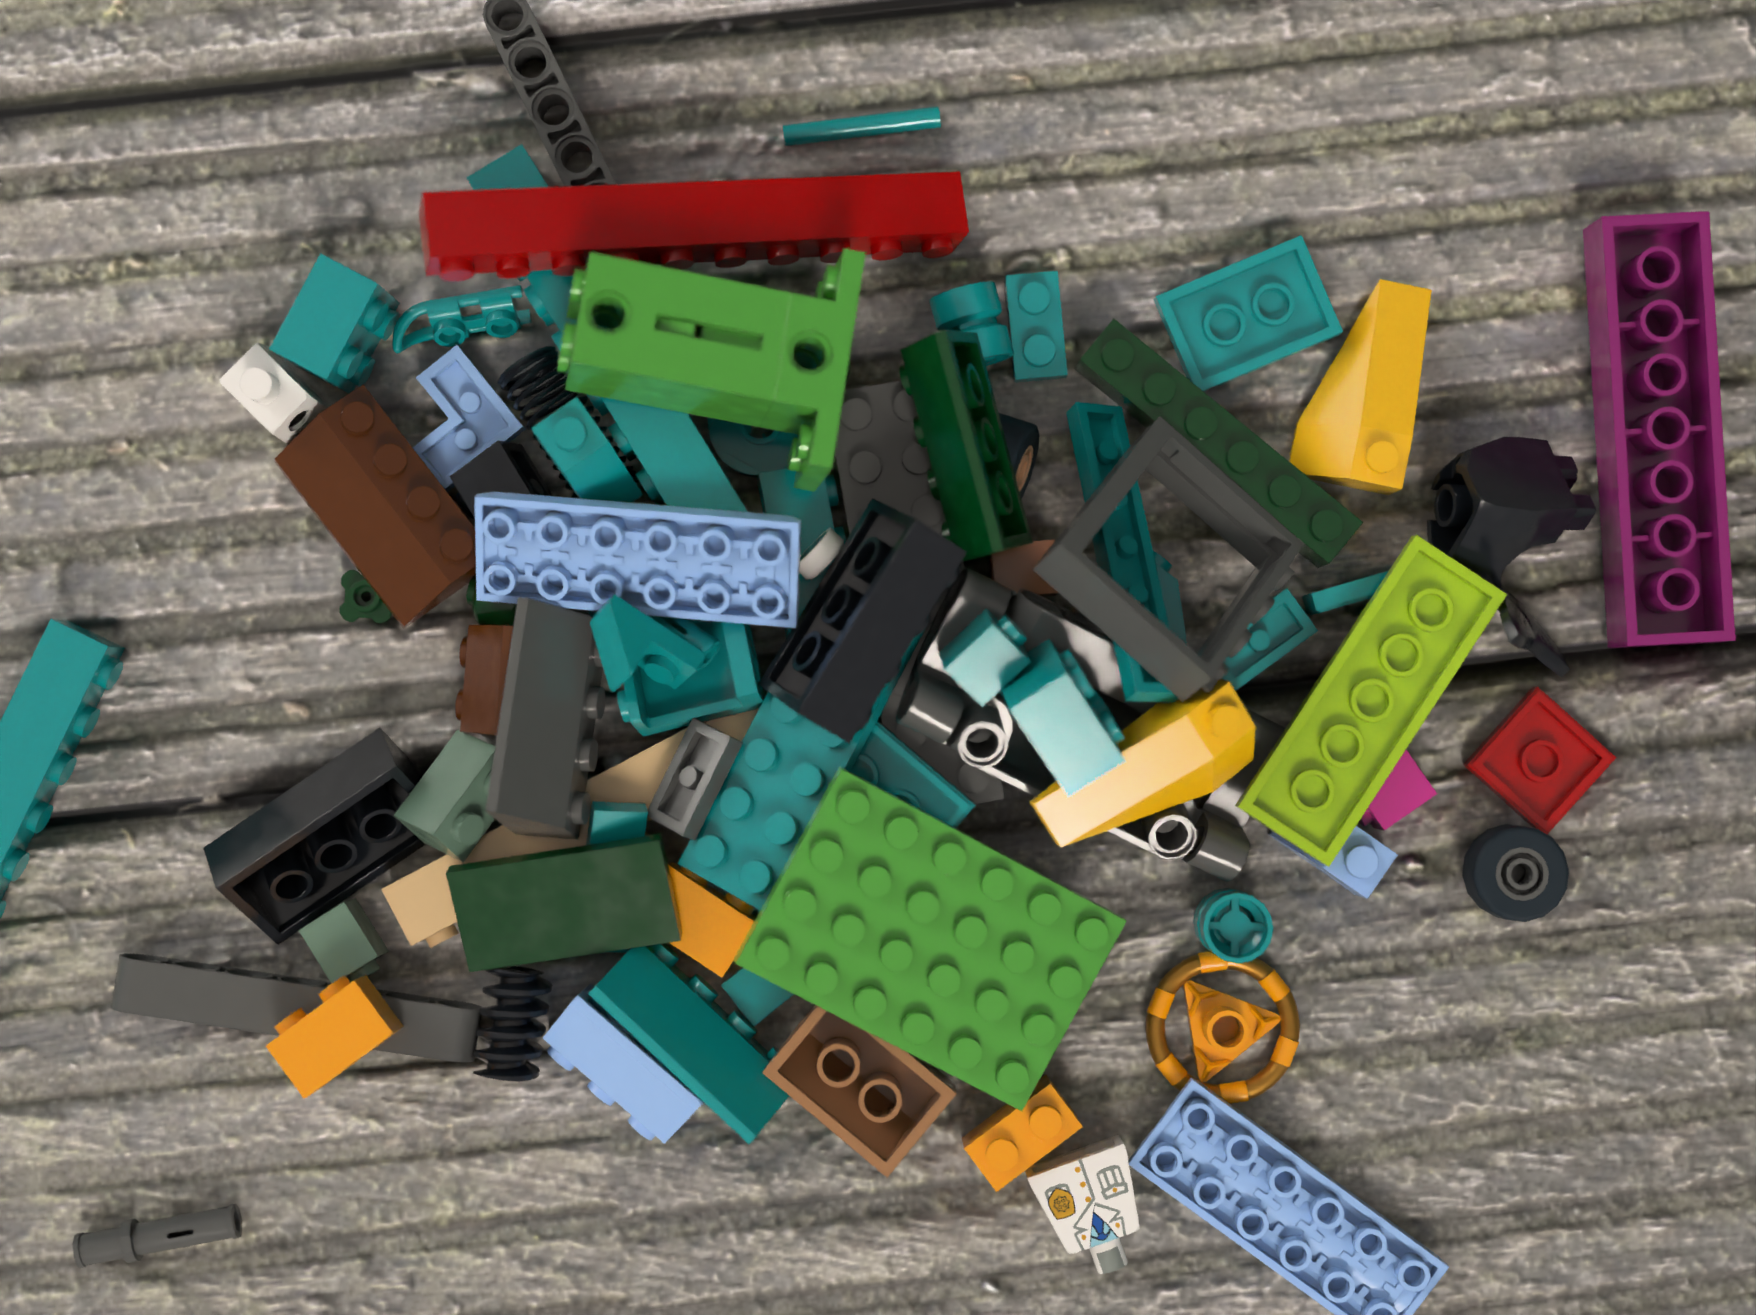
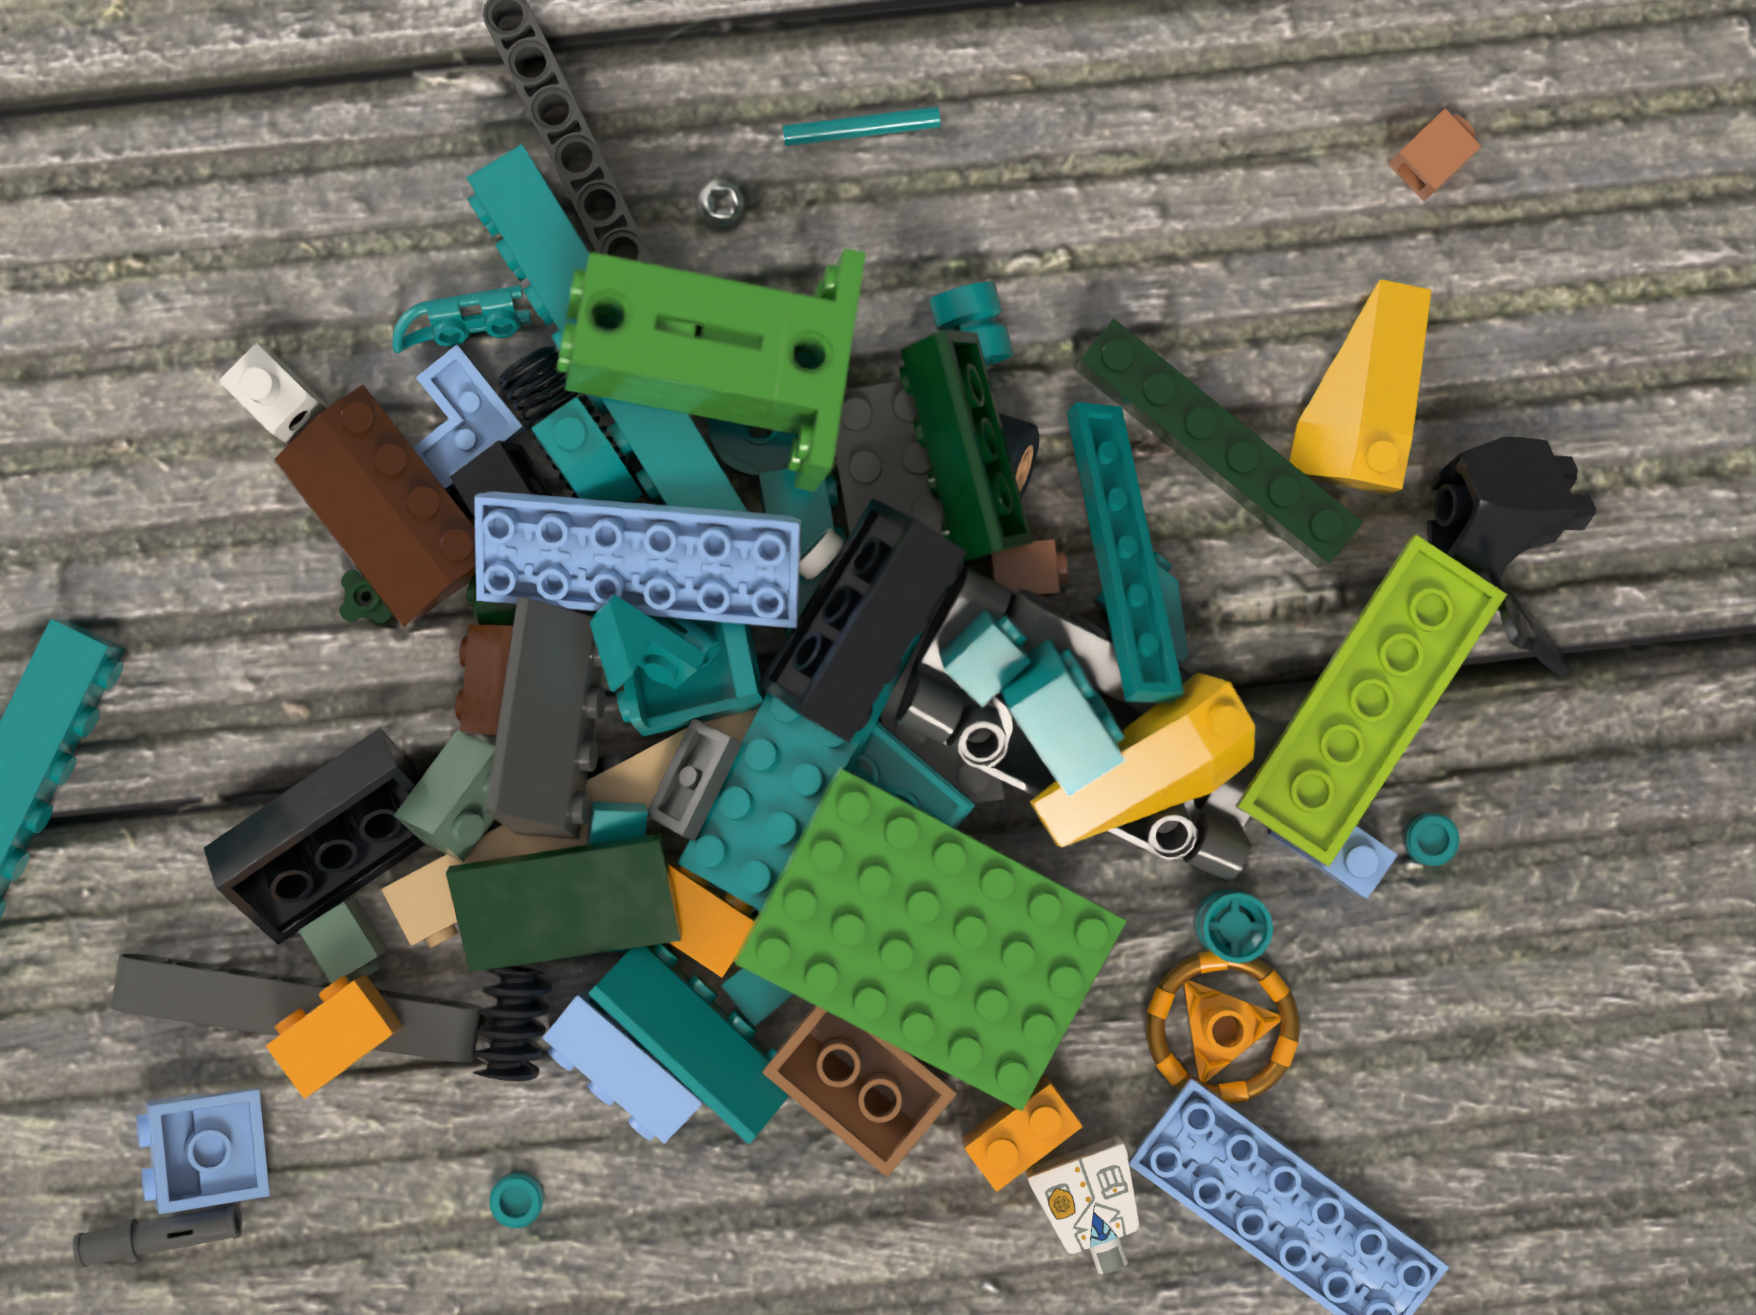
teal brick [269,253,400,394] -> none
red brick [419,171,969,282] -> none
teal plate [1004,271,1068,383] -> none
dark grey window [1033,416,1304,702] -> none
teal plate [1154,235,1343,392] -> none
teal plate [1220,588,1318,691] -> none
teal tile [1302,571,1388,615] -> none
dark pink brick [1359,750,1437,831] -> none
black wheel [1462,824,1569,922] -> none
red tile [1463,686,1617,835] -> none
magenta brick [1583,211,1736,648] -> none
none -> light blue plate [136,1087,270,1215]
none -> teal tile [489,1171,545,1228]
none -> nougat brick [1388,108,1482,202]
none -> teal tile [1403,812,1460,866]

